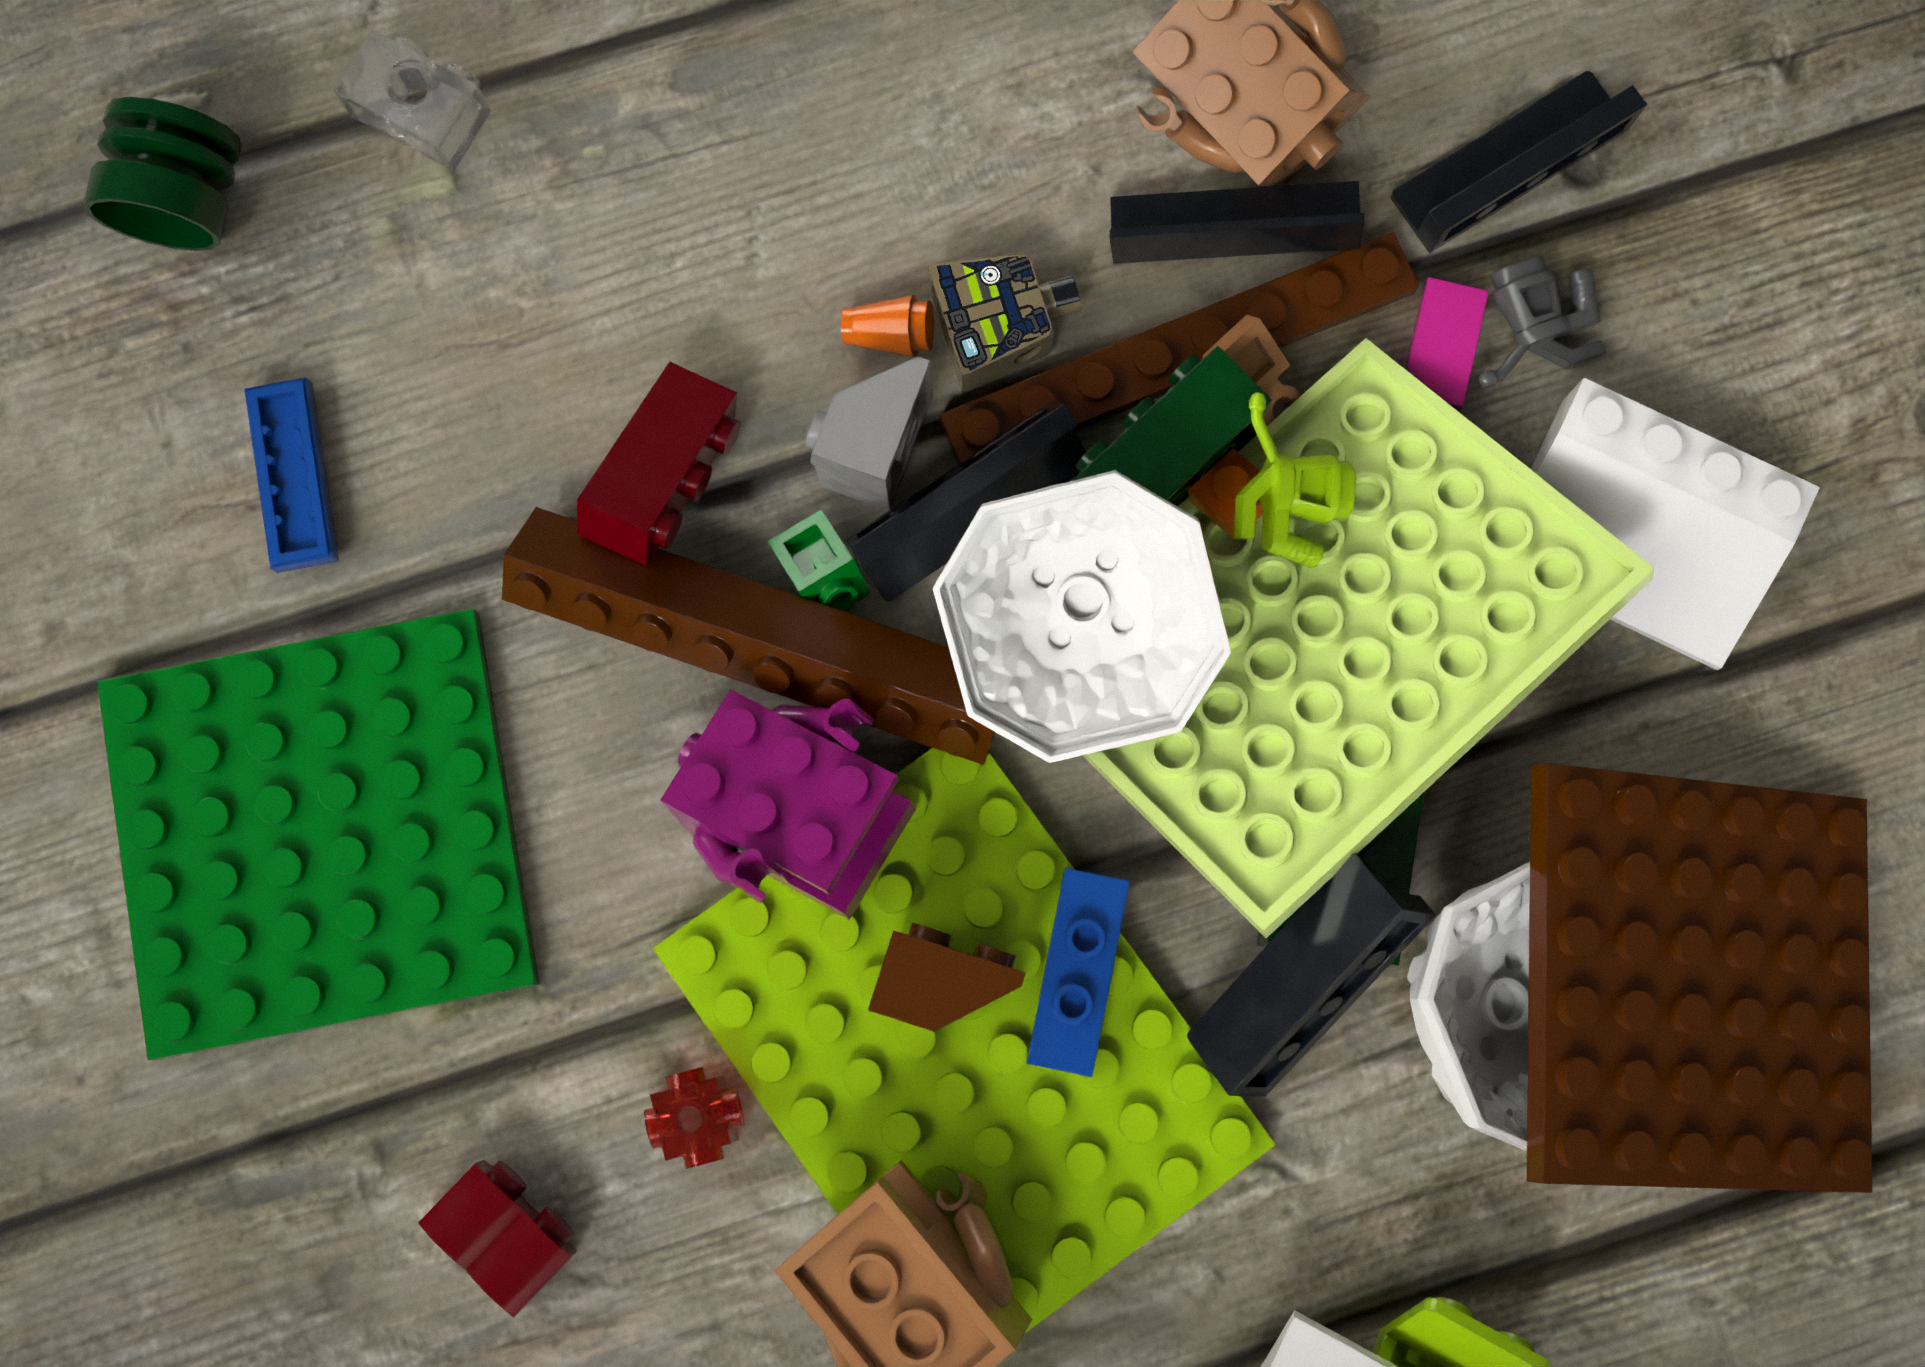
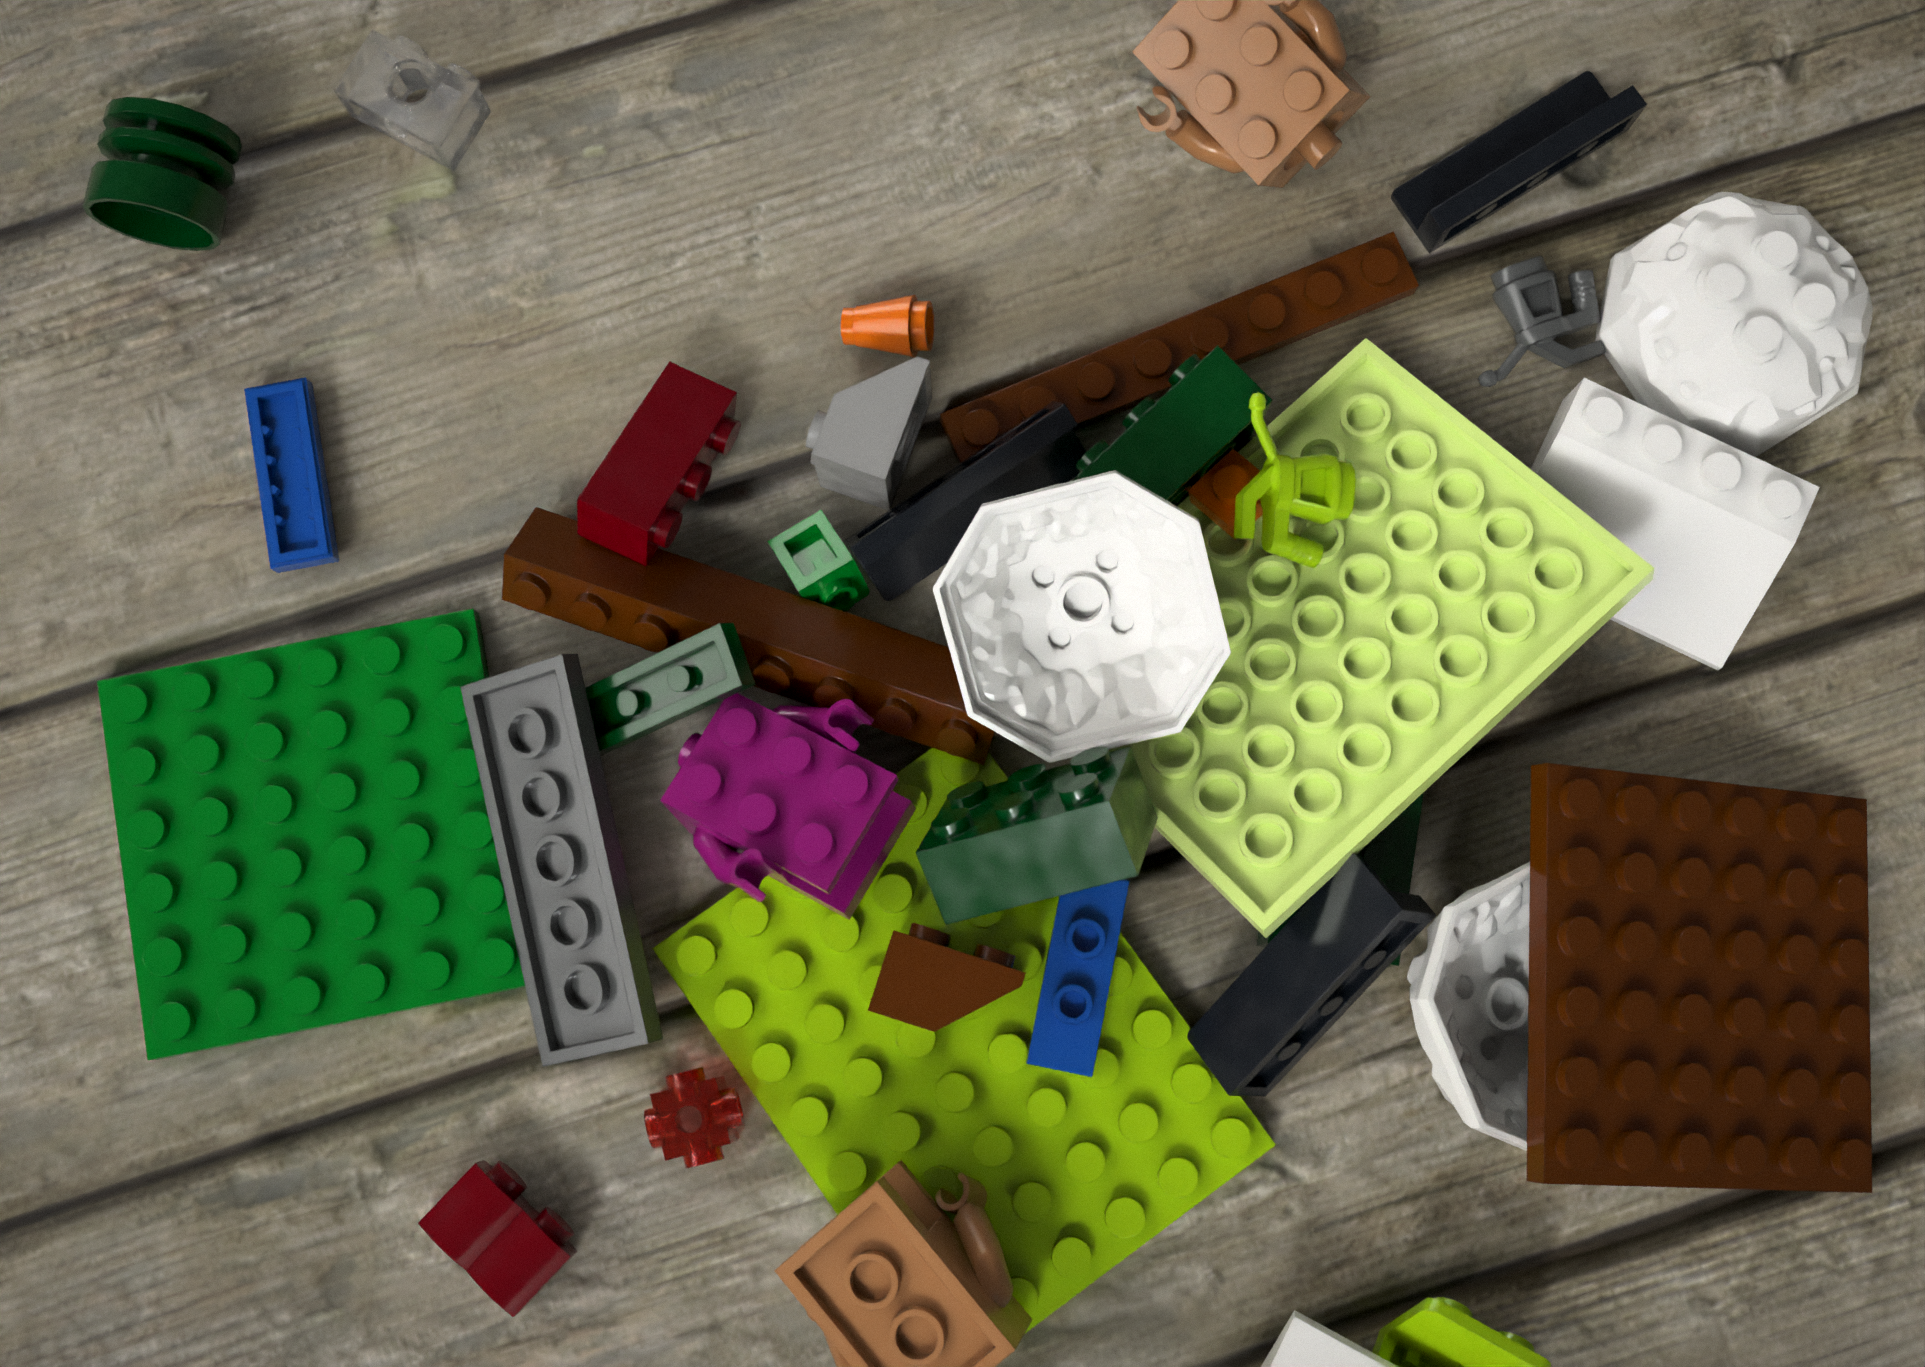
torso [928,253,1081,394] -> none
black panel [1109,181,1364,264] -> none
medium nougat plate [1202,314,1301,426] -> none
dark pink tile [1405,277,1489,412] -> none
none -> dark grey plate [460,654,663,1067]
none -> plate [585,623,756,756]
none -> dark green brick [916,746,1158,925]
none -> white rock [1595,192,1873,457]

